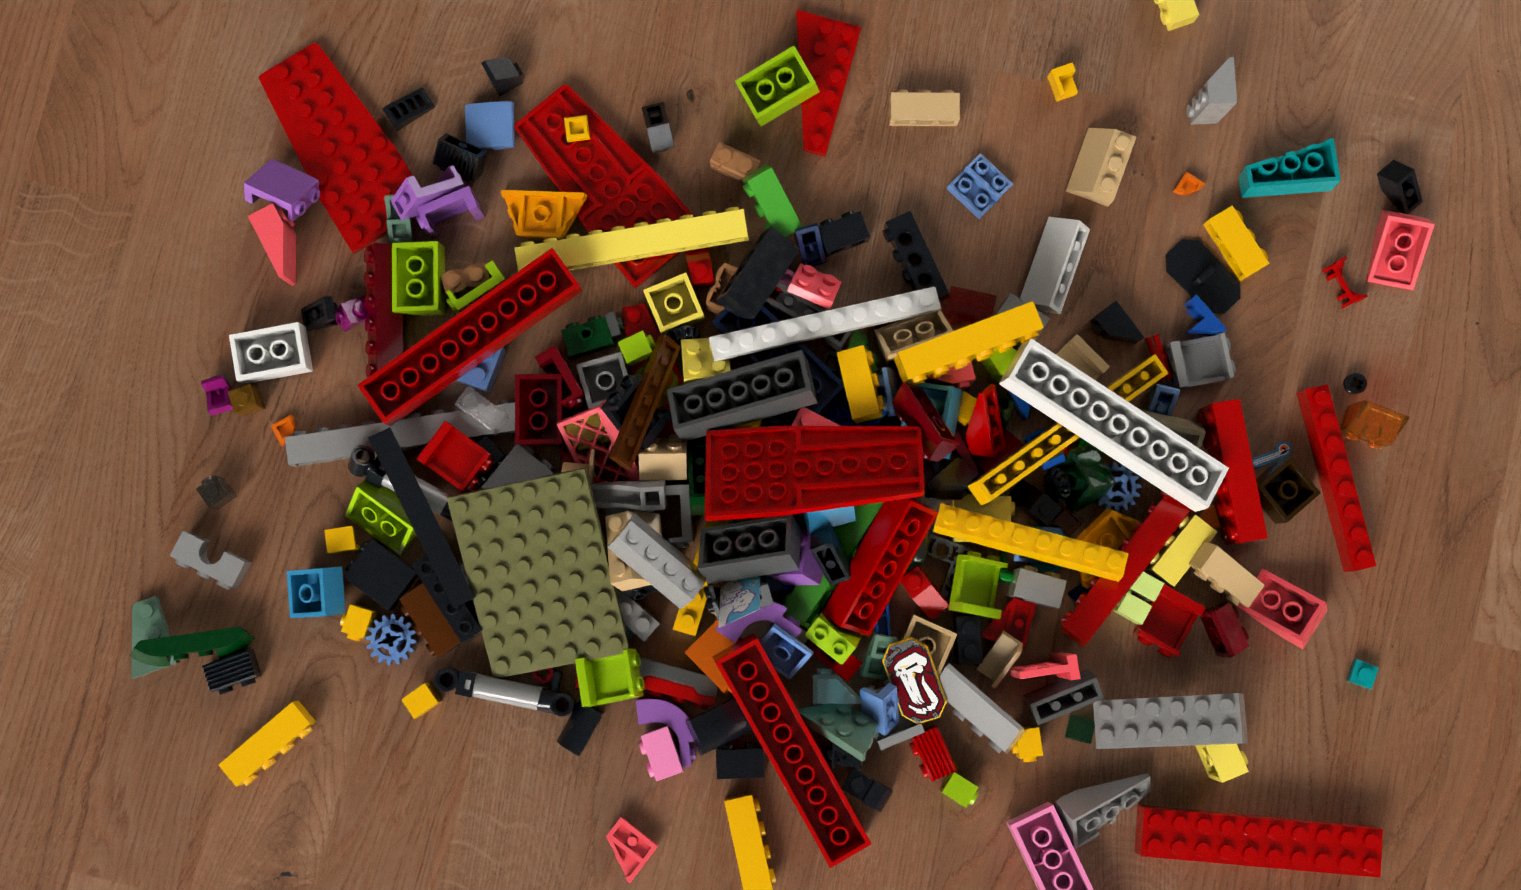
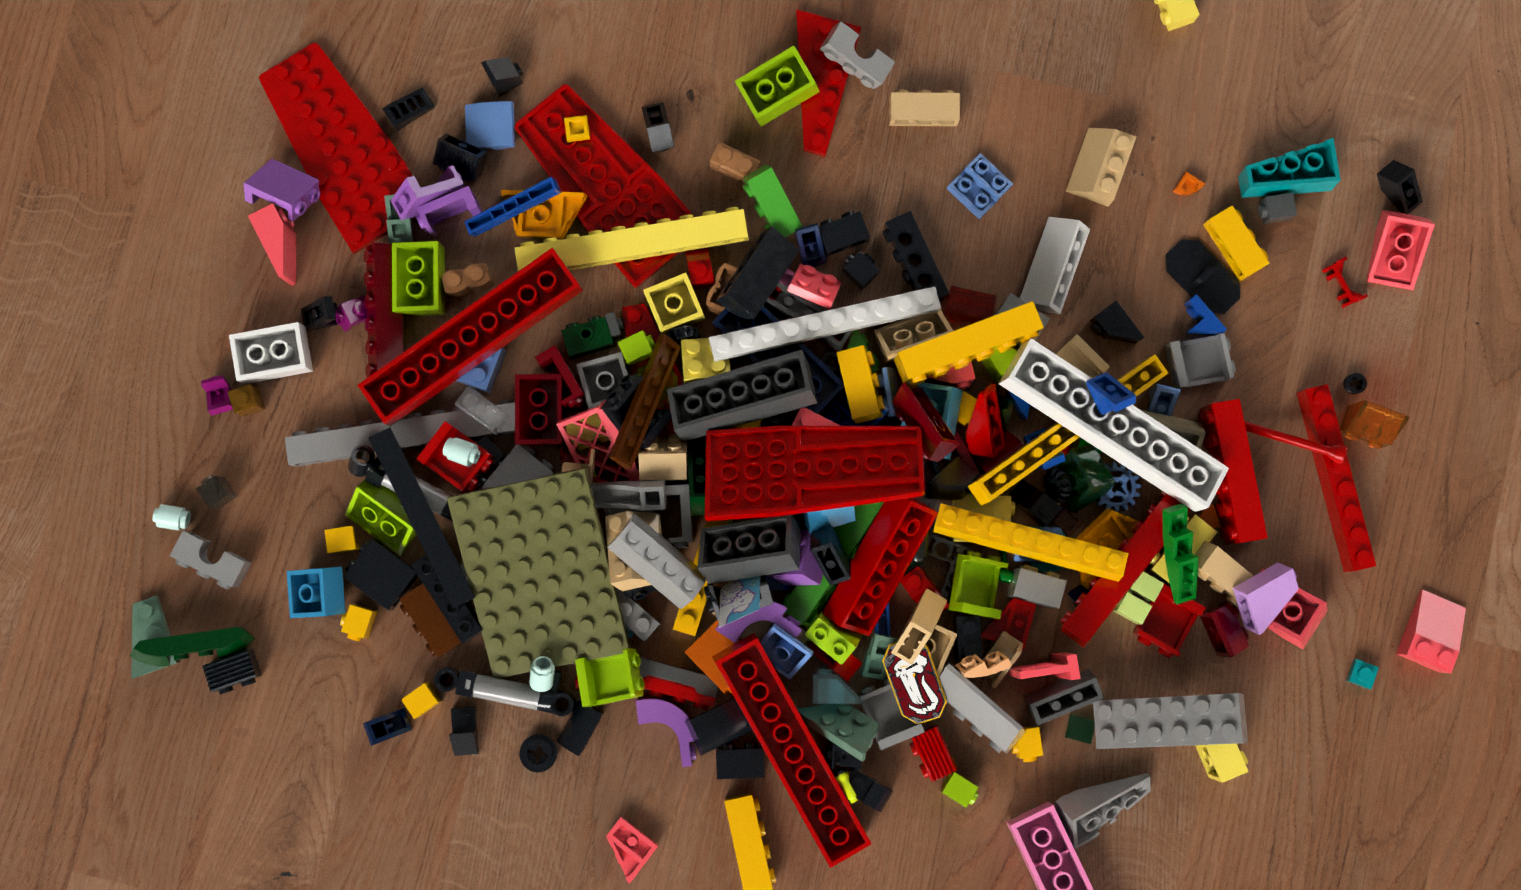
yellow brick [219,701,316,787] -> none
orange tile [270,414,296,446] -> none
medium blue gear [365,614,419,665] -> none
lime panel [446,260,506,314] -> none
bright pink brick [638,725,684,782] -> none
medium blue panel [860,683,899,736] -> none
yellow panel [1047,62,1078,102] -> none
red brick [1134,804,1383,878] -> none
red pin [1145,334,1173,382] -> none
light grey slope [1186,57,1237,125] -> none
dark azure sticker [1252,441,1292,467] -> none
dark brown brick [1256,457,1320,524] -> none
none -> light aqua brick [153,504,191,531]
none -> dark blue slope [363,708,412,746]
none -> light aqua brick [443,437,480,467]
none -> black slope [449,706,479,756]
none -> blue piece [464,177,562,237]
none -> black gear [519,734,557,773]
none -> light aqua brick [529,656,555,692]
none -> light grey arch [820,22,895,89]
none -> neon yellow piece [833,768,858,804]
none -> black brick [843,251,880,290]
none -> tan slope [891,588,947,665]
none -> light nougat slope [955,650,1012,678]
none -> blue slope [1086,372,1136,415]
none -> green slope [1163,503,1198,605]
none -> lavender slope [1233,562,1299,635]
none -> red piece [1244,421,1348,465]
none -> dark grey brick [1257,193,1297,224]
none -> coral slope [1396,589,1466,674]

